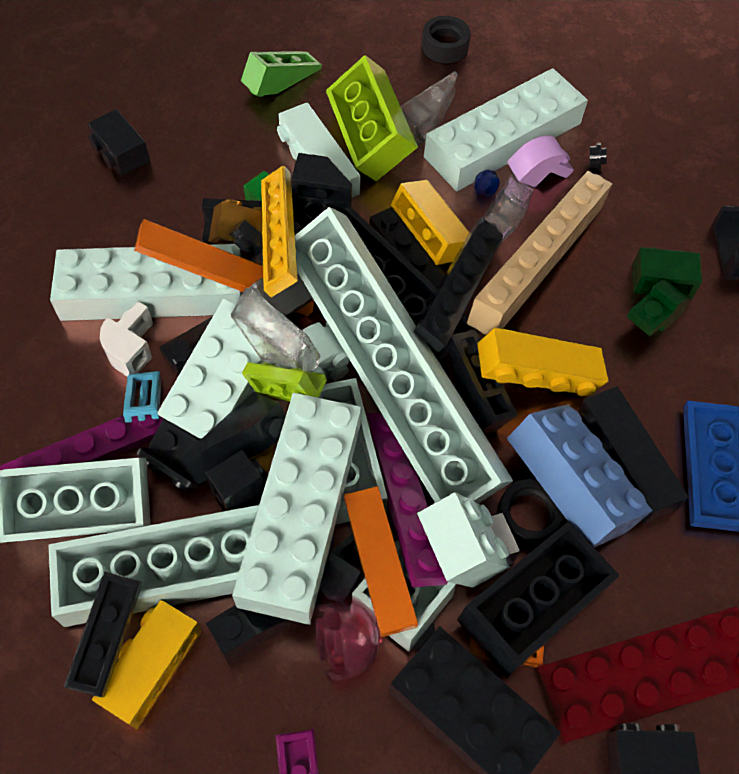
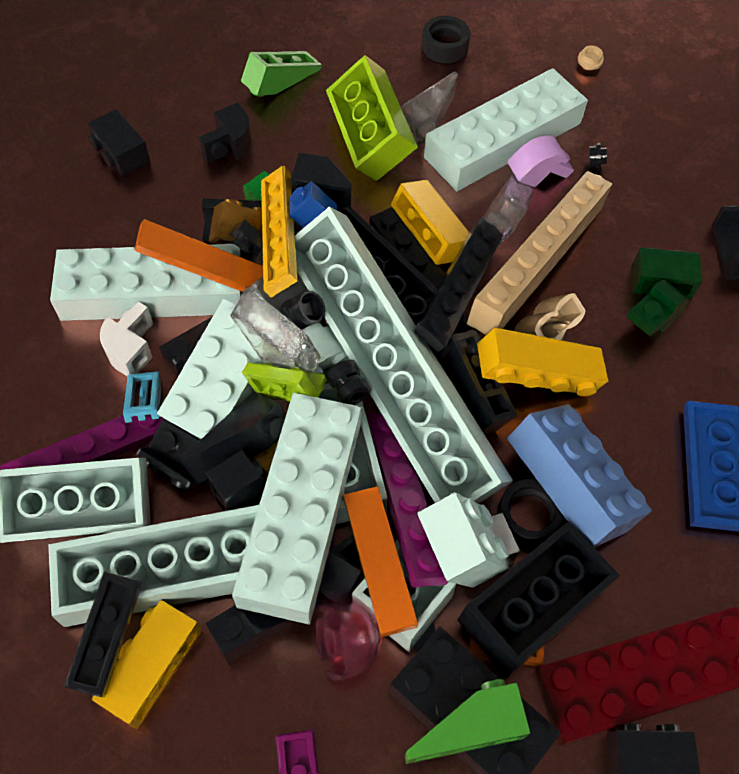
light aqua brick [277,102,360,198] -> none
clear blue plate [474,169,500,197] -> none
black brick [578,386,689,524] -> none
none -> black brick [199,102,252,163]
none -> black wheel [280,291,325,331]
none -> blue brick [289,181,337,228]
none -> black wheel [326,360,371,405]
none -> bright green slope [405,679,530,764]
none -> tan brick [514,293,586,340]
none -> tan plate [578,45,604,70]

